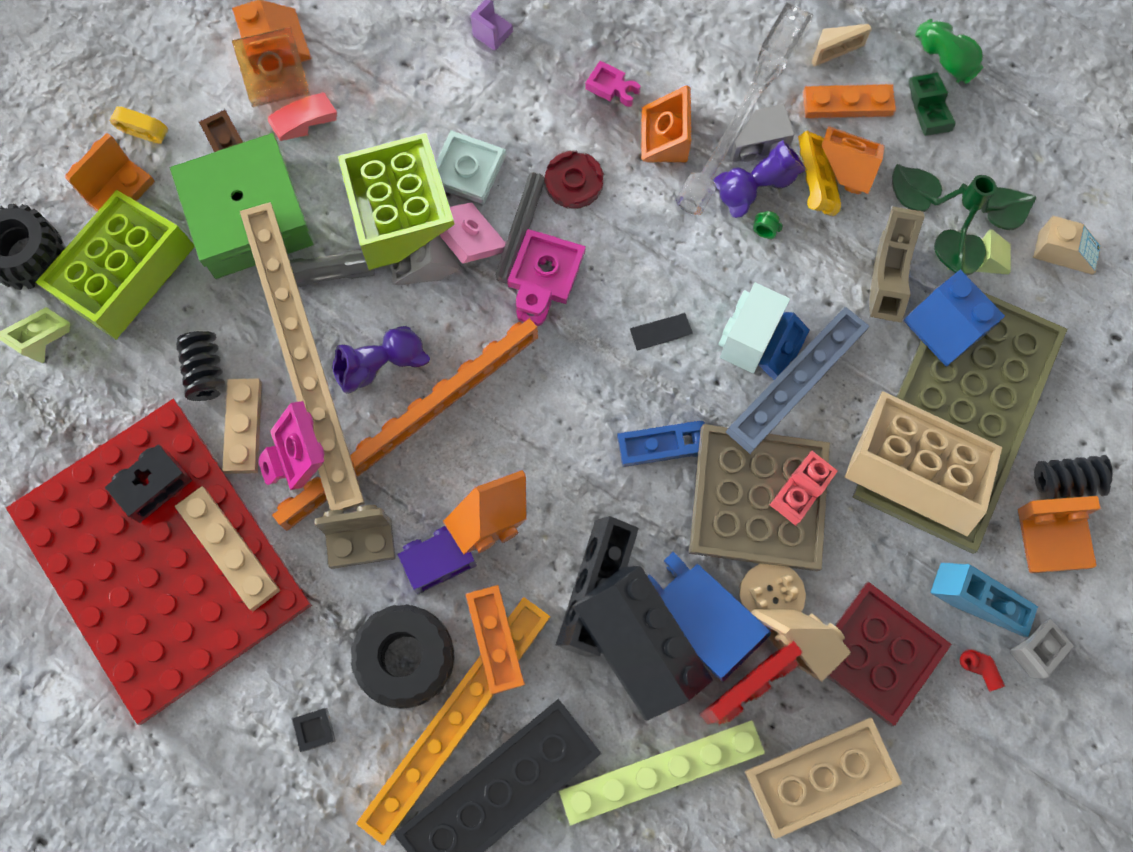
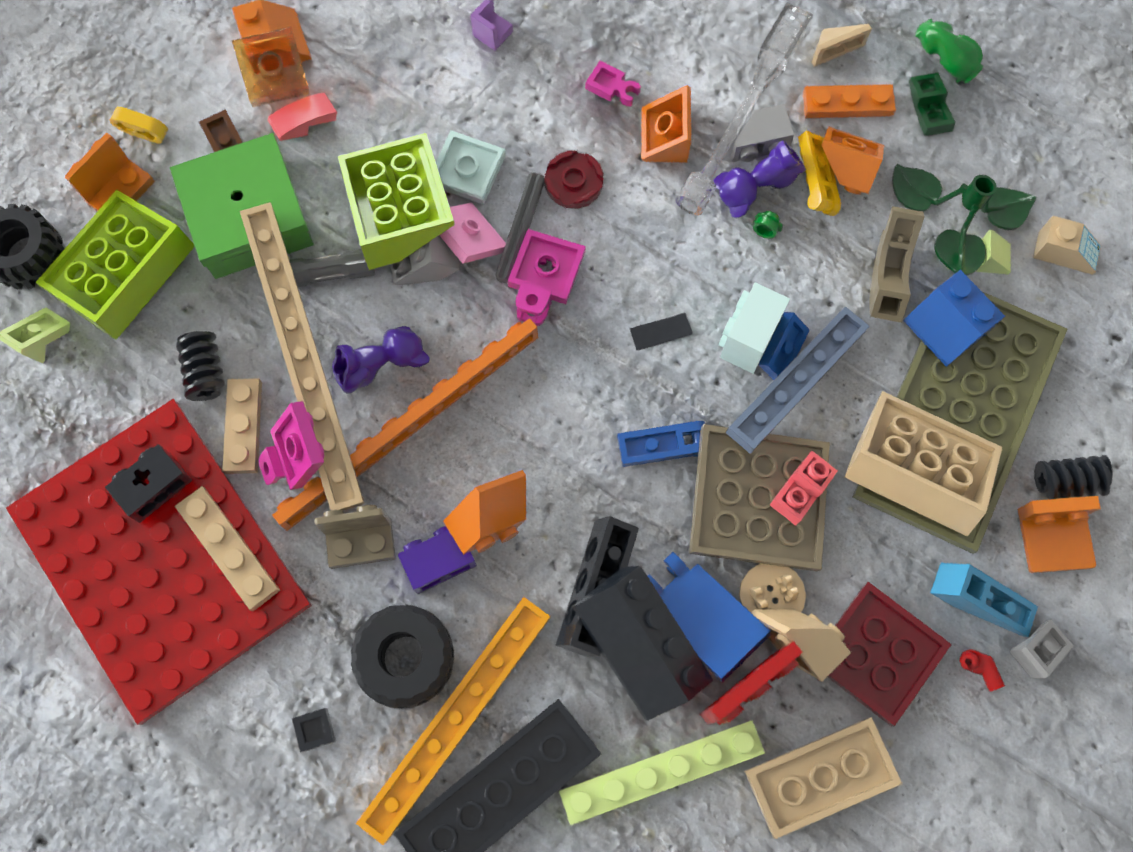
orange plate [465,585,525,695] -> none

